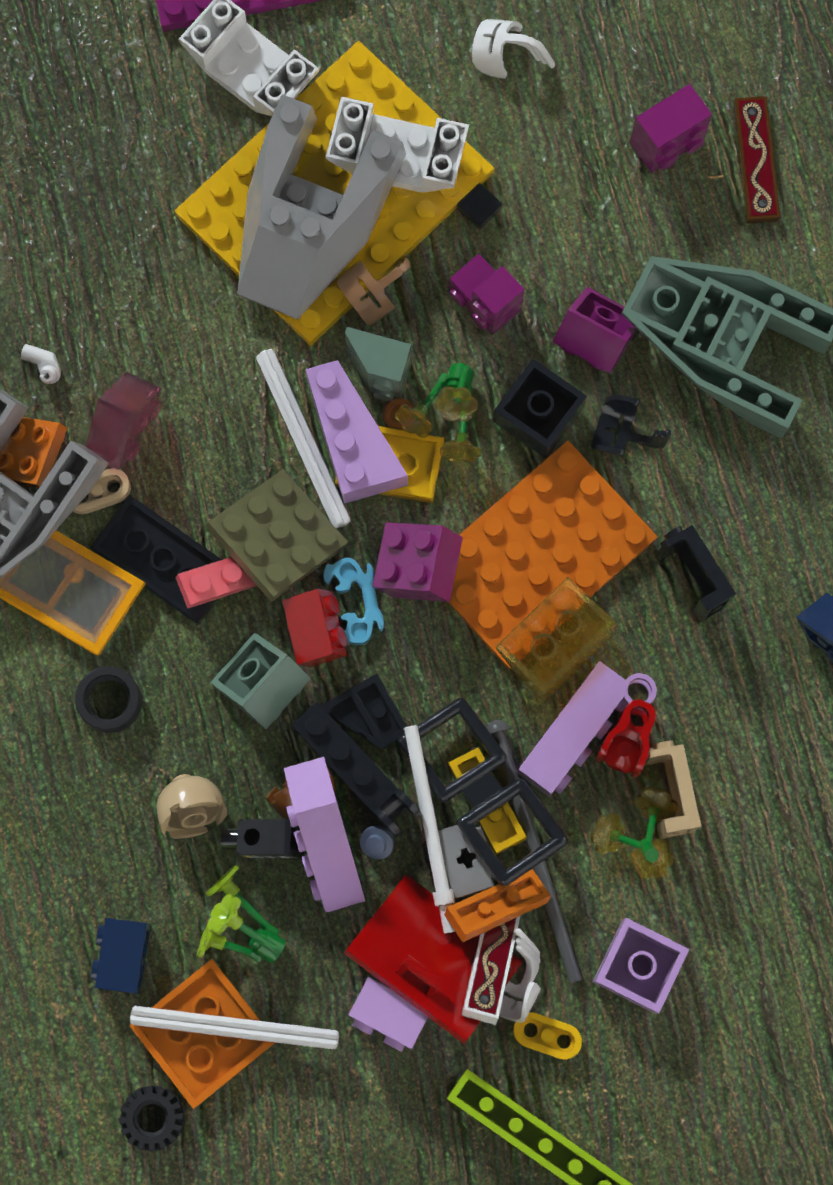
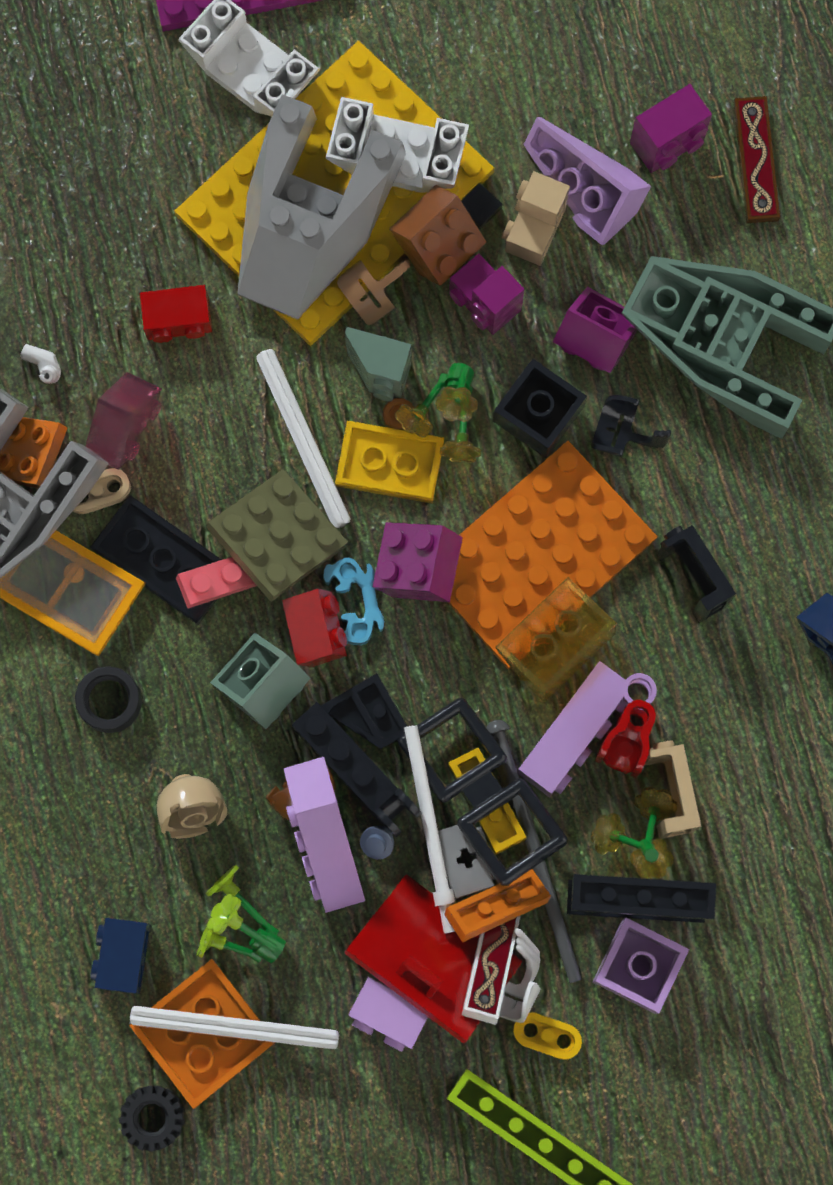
black torso [221,819,304,860] -> none
lavender wedge [306,360,408,504] -> none
white helmet [472,19,555,78] -> none
none -> red brick [140,285,212,343]
none -> dark orange brick [389,185,486,286]
none -> tan brick [502,171,570,266]
none -> lavender wedge [524,117,651,245]
none -> black fence [566,874,716,923]

